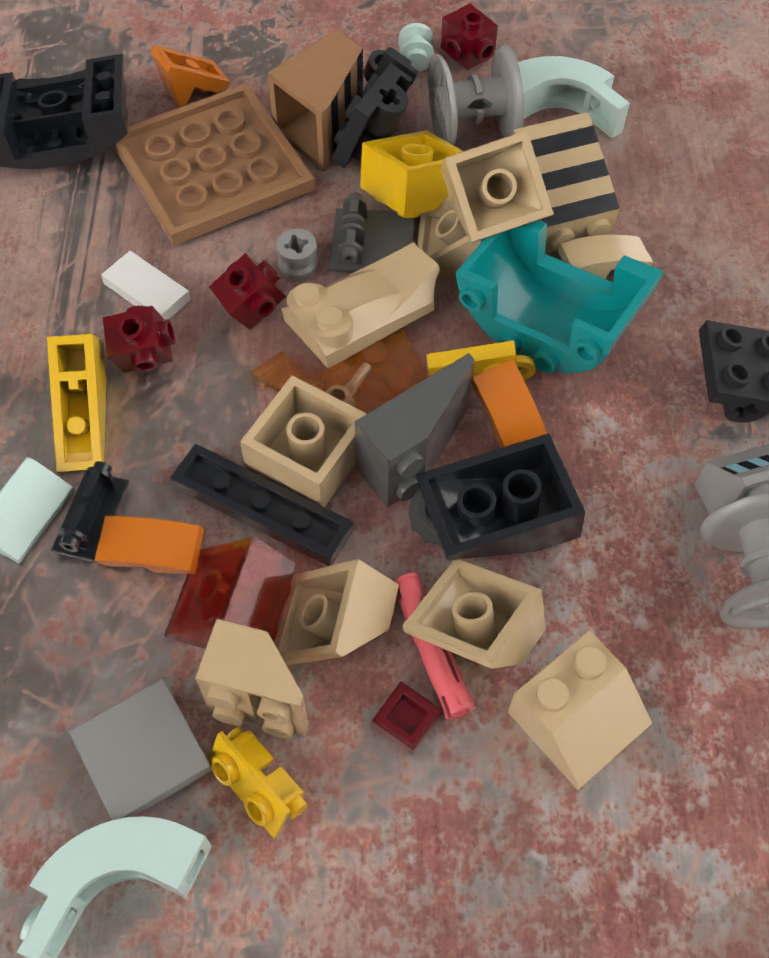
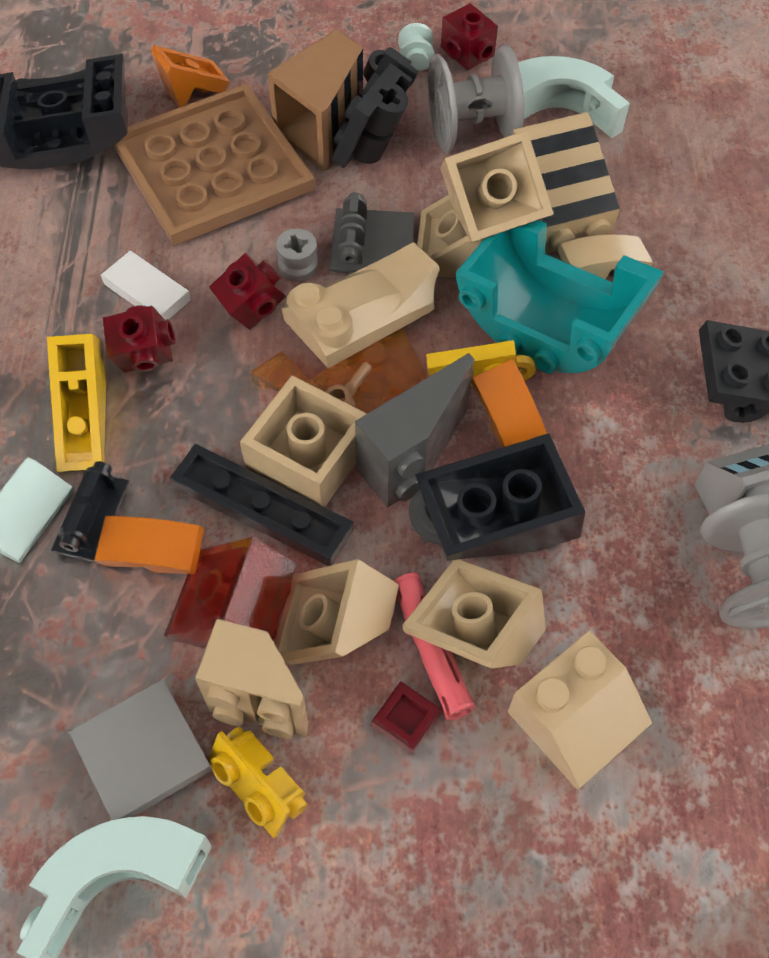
yellow slope [360,130,464,218] -> none

